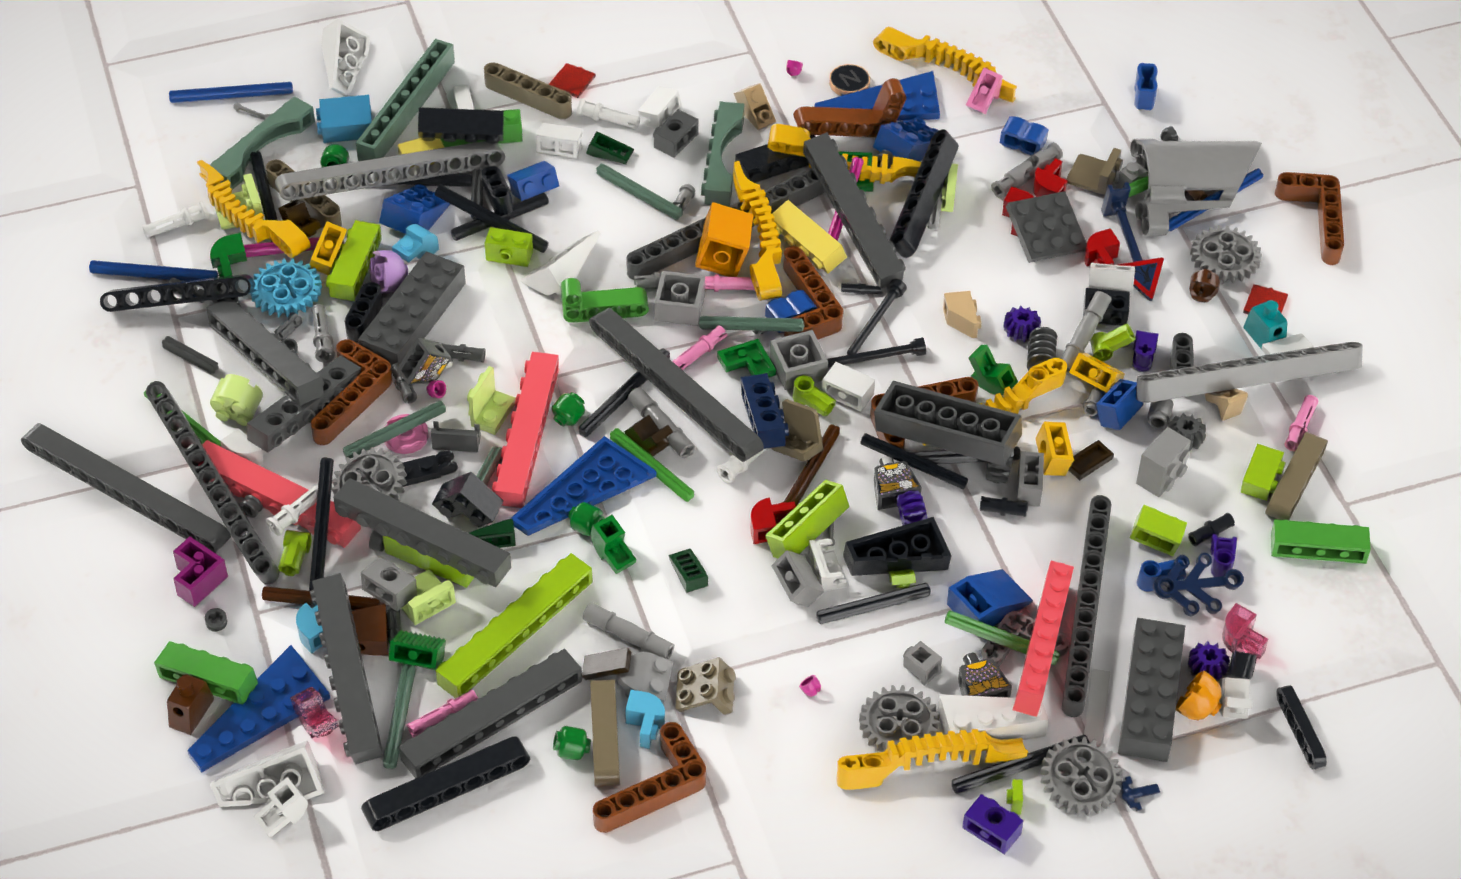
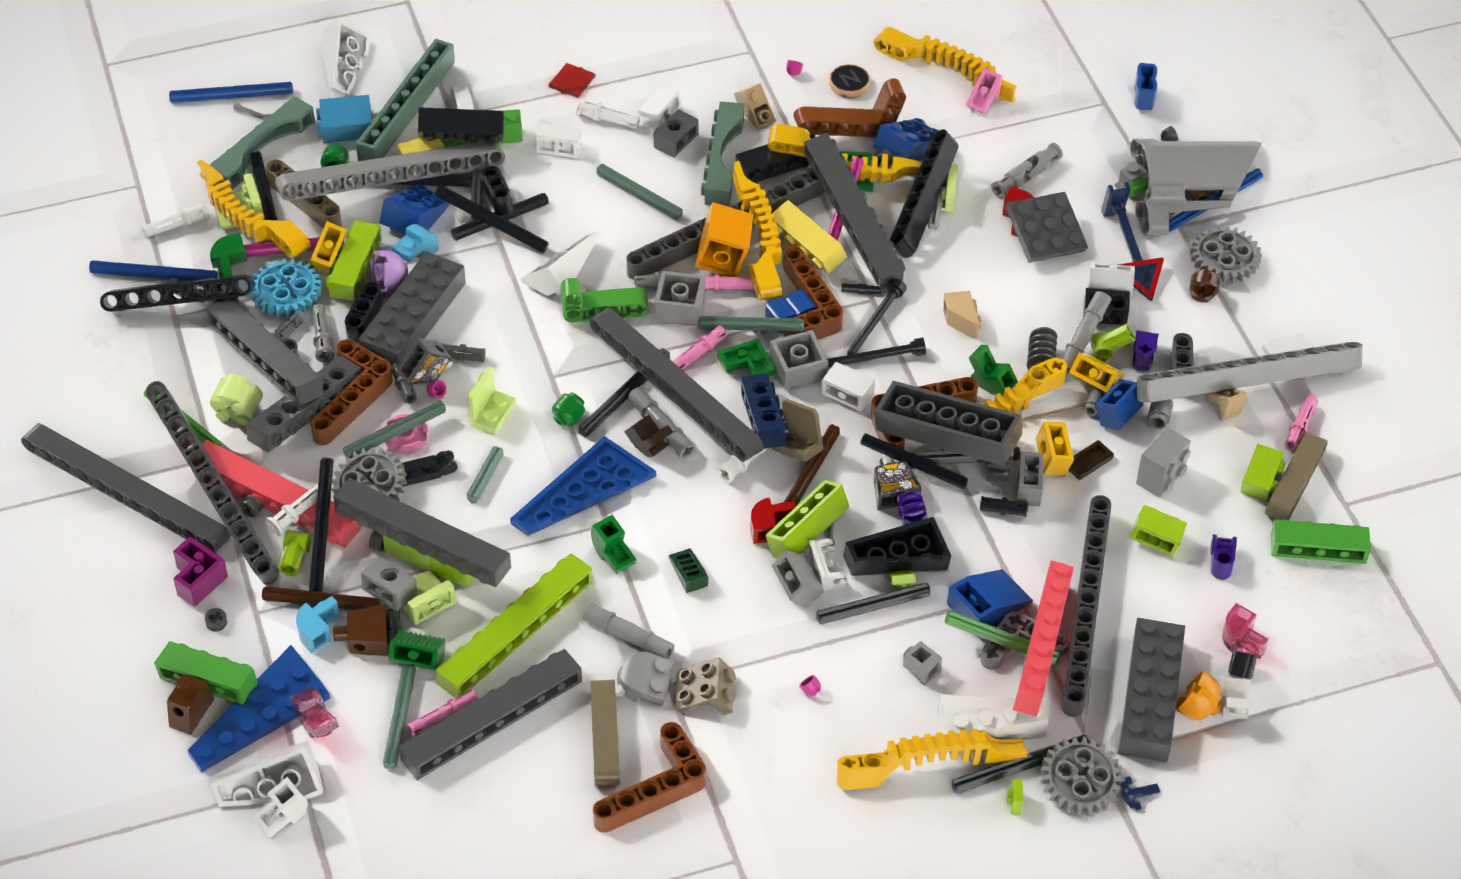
dark grey axle [162,336,219,374] -> none
dark brown brick [278,200,322,237] -> none
dark grey brick [310,573,384,764] -> none
black beam [361,737,531,831] -> none
dark grey hinge [431,421,481,452] -> none
black brick [432,472,504,528] -> none
dark green slope [468,519,516,548] -> none
dark tan beam [484,62,572,119] -> none
lime brick [484,227,533,267] -> none
coral brick [492,352,559,508] -> none
blue brick [507,161,559,201] -> none
green head [553,726,591,760] -> none
green head [568,502,605,536] -> none
tile [582,647,632,680] -> none
dark green slope [586,131,634,165] -> none
bright green axle [610,428,695,502] -> none
medium azure brick [625,690,665,749] -> none
light grey pin [673,184,695,211] -> none
lime piece [792,375,836,417] -> none
blue wing [814,71,940,121] -> none
light grey gear [859,685,940,752] -> none
torso [958,653,1012,698] -> none
dark purple brick [962,794,1024,855] -> none
blue brick [999,116,1049,155] -> none
dark purple gear [1003,305,1041,342] -> none
red brick [1033,158,1067,197] -> none
dark tan bracket [1066,148,1123,195] -> none
red brick [1084,228,1120,266] -> none
blue piece [1136,559,1186,592] -> none
dark blue plant [1153,553,1244,617] -> none
dark grey gear [1168,413,1206,451] -> none
dark purple gear [1187,641,1230,681] -> none
black pin [1188,513,1235,547] -> none
clear red piece [1243,284,1288,315] -> none
teal torso [1243,300,1288,351] -> none
dark orange beam [1275,172,1344,265] -> none
black beam [1276,685,1327,769] -> none

